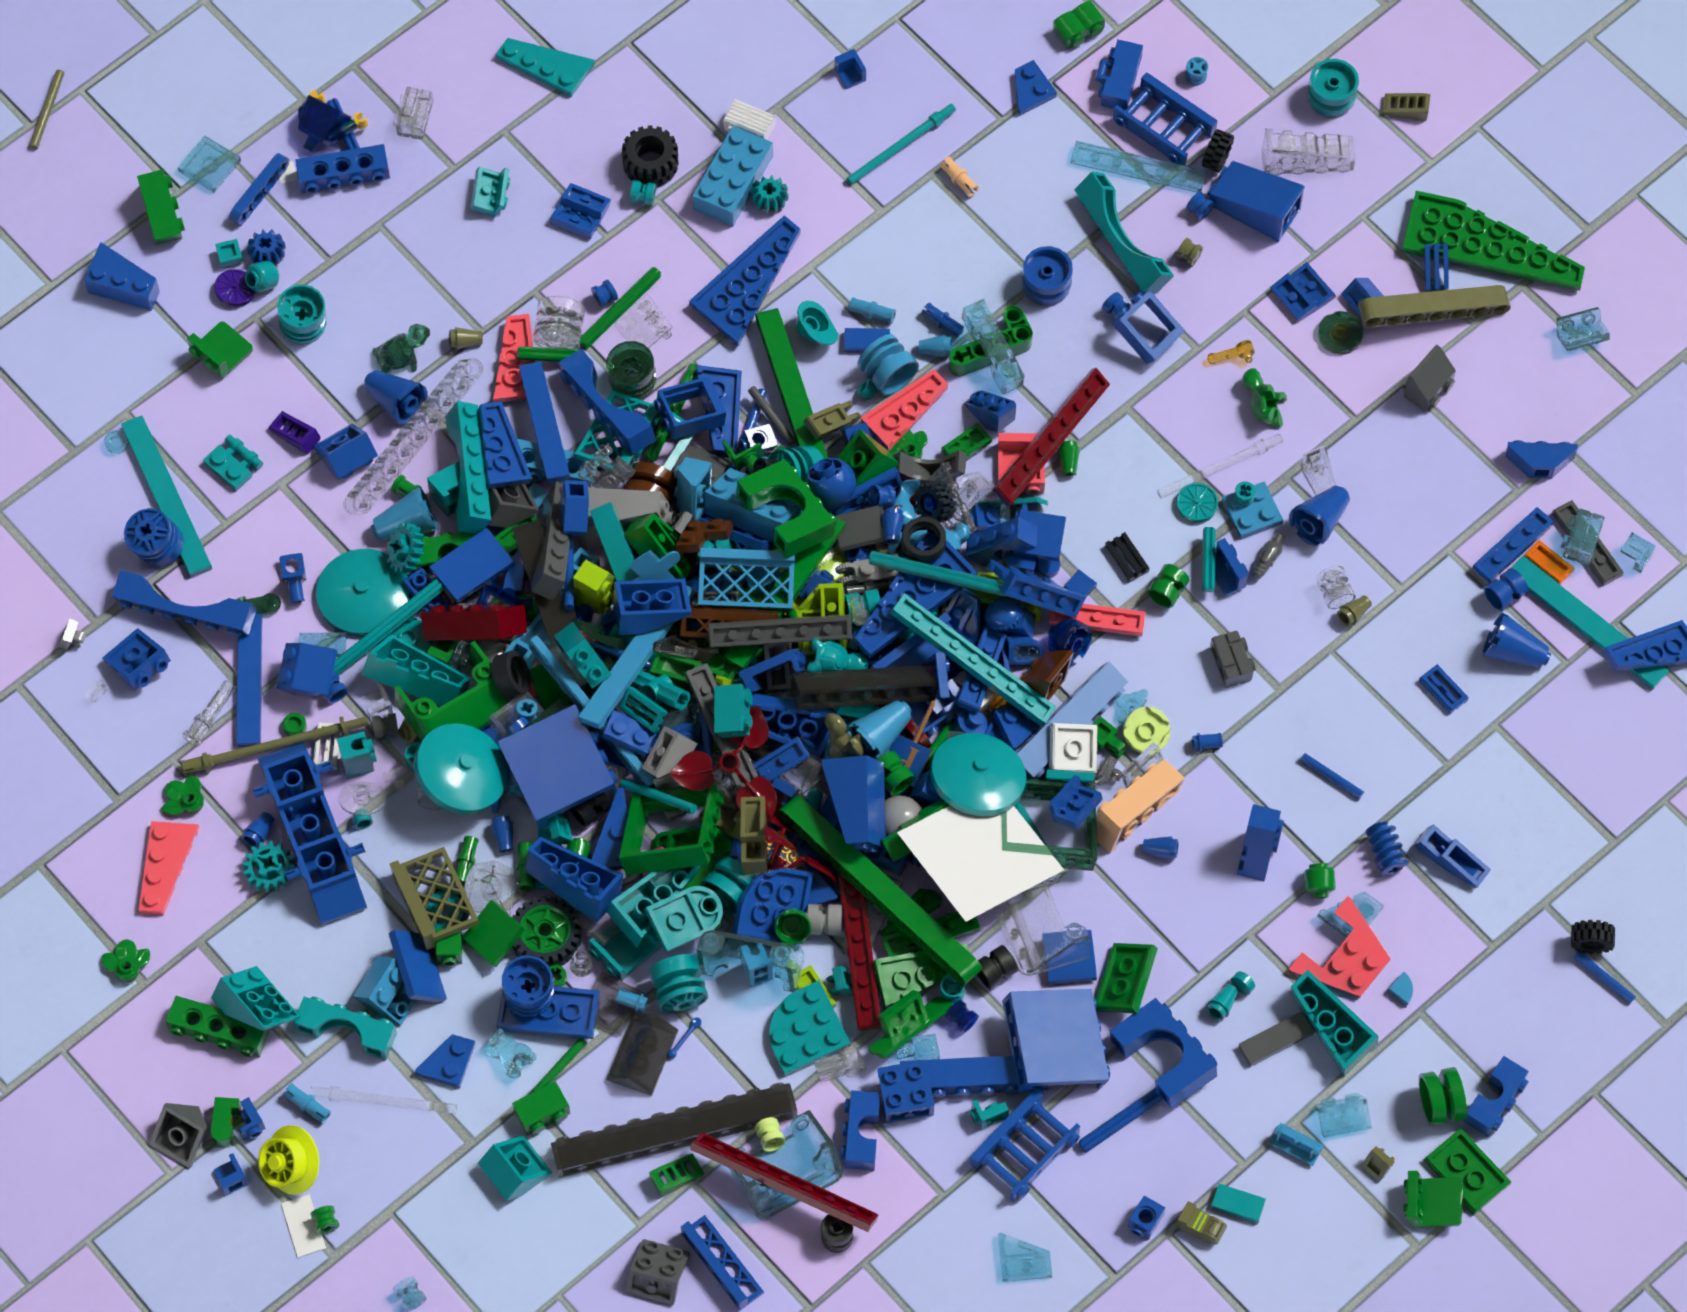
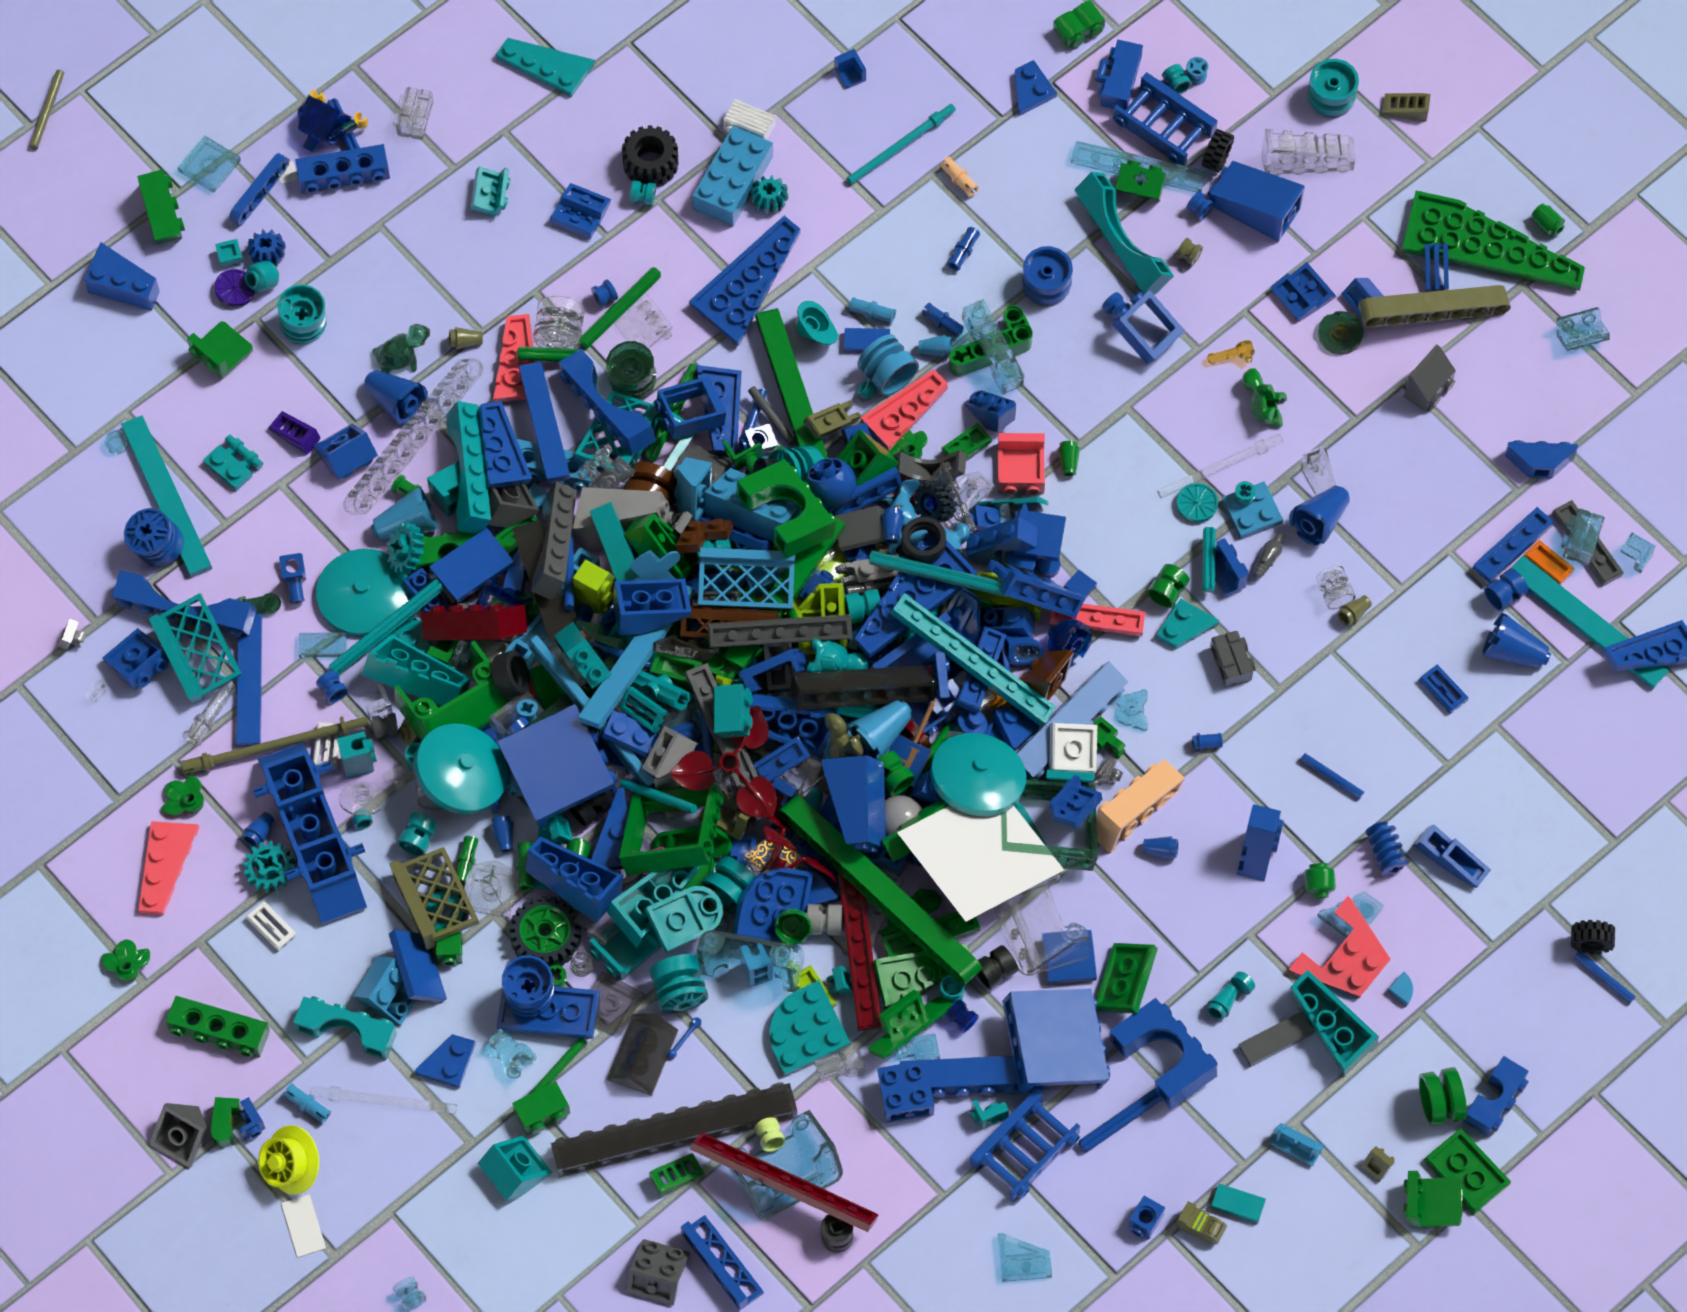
teal slope [211,966,300,1031] -> none
blue panel [214,1153,248,1196] -> none
blue slope [276,643,338,696] -> none
green tile [282,713,307,736] -> none
green wheel [310,1205,340,1234] -> none
green tile [462,899,525,967] -> none
blue slope [560,480,589,535] -> none
dark azure pin [615,988,648,1013] -> none
olive slope [740,796,768,874] -> none
blue arch [841,1090,880,1171] -> none
clear pin [849,595,869,625] -> none
blue wheel [868,485,896,508] -> none
blue hat [984,597,1024,632] -> none
dark red tile [992,368,1110,506] -> none
black tile [1105,532,1150,582] -> none
clear tile [1121,742,1163,788] -> none
yellowish green tile [1123,707,1170,754] -> none
clear light blue bracket [1315,1093,1372,1138] -> none
none -> teal fence [148,593,243,704]
none -> white tile [246,901,297,952]
none -> teal wheel [397,812,439,856]
none -> blue pin [947,227,980,271]
none -> green brick [1115,160,1167,201]
none -> teal wing [1156,598,1219,649]
none -> teal wheel [1162,64,1192,94]
none -> green brick [1531,203,1565,236]

